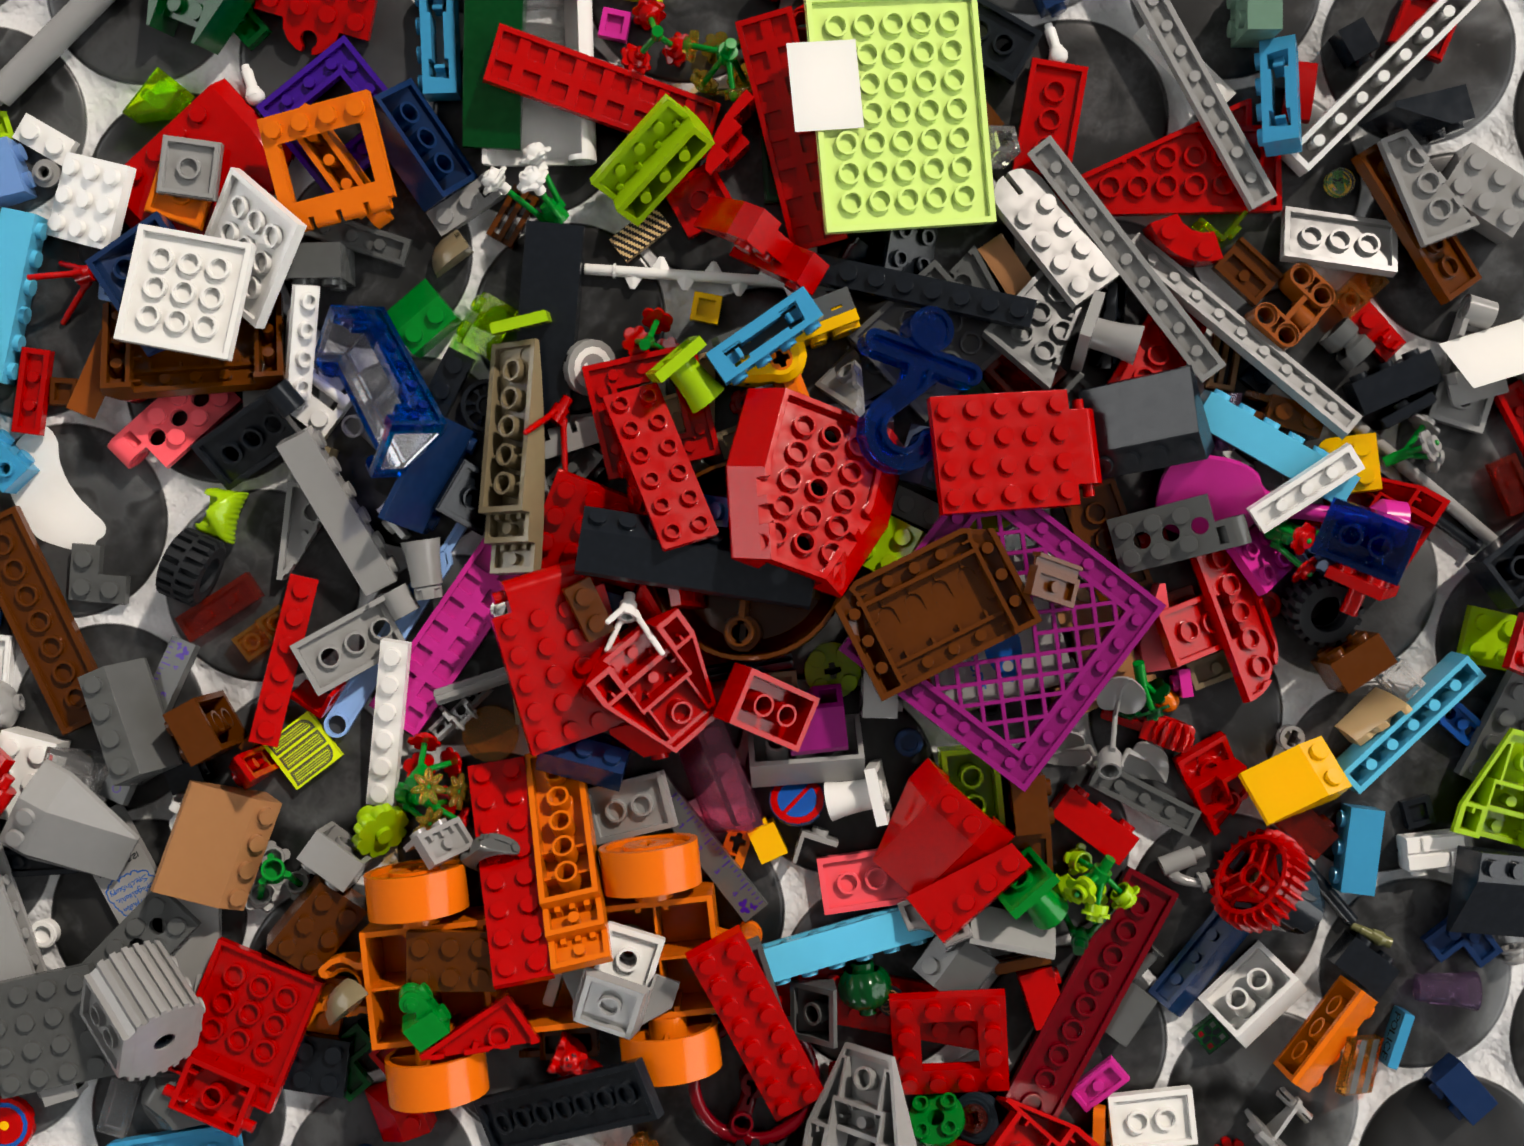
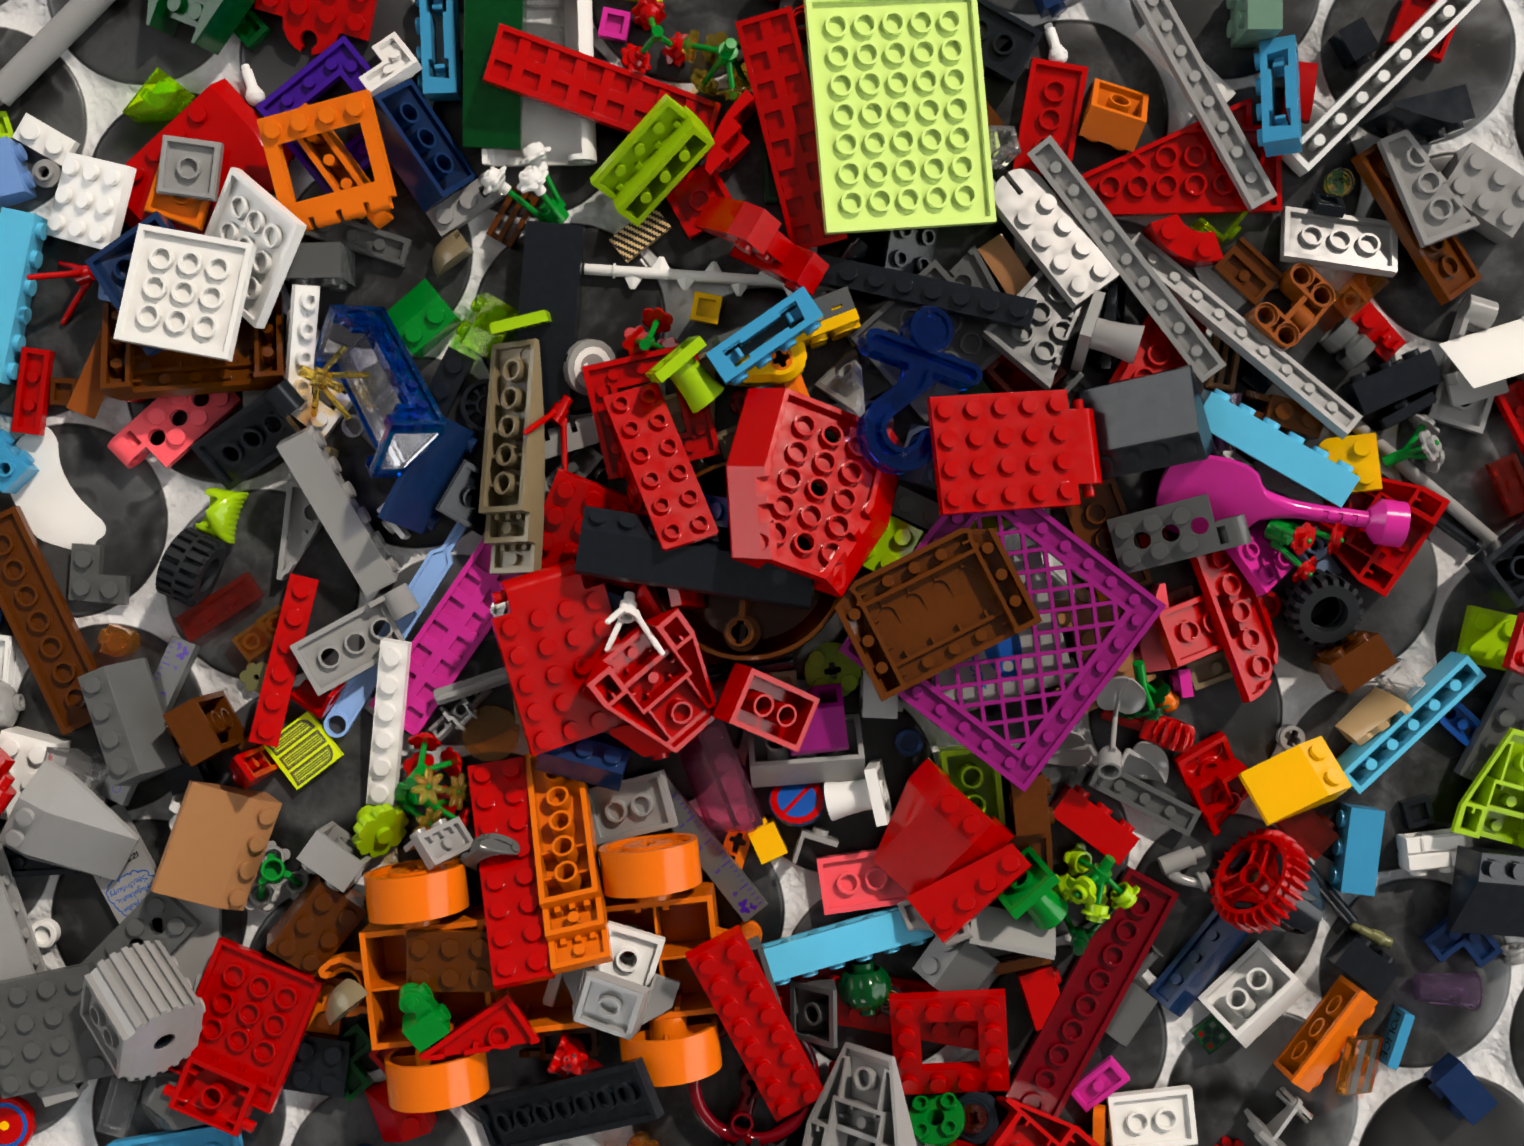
light grey plant [400,537,443,601] -> none
reddish brown plate [561,576,615,643] -> none
white sticker [786,39,864,132] -> none
reddish brown plate [1023,551,1083,609] -> none
white plate [1246,443,1365,534] -> none
clear blue slope [1310,497,1425,586] -> none
red plate [1324,560,1400,617] -> none
none -> clear orange plate [97,624,140,657]
none -> olive plant [239,662,267,693]
none -> clear yellow plant [297,346,370,420]
none -> white plate [358,31,423,97]
none -> orange slope [1079,78,1149,152]
none -> black tile [1309,191,1347,218]

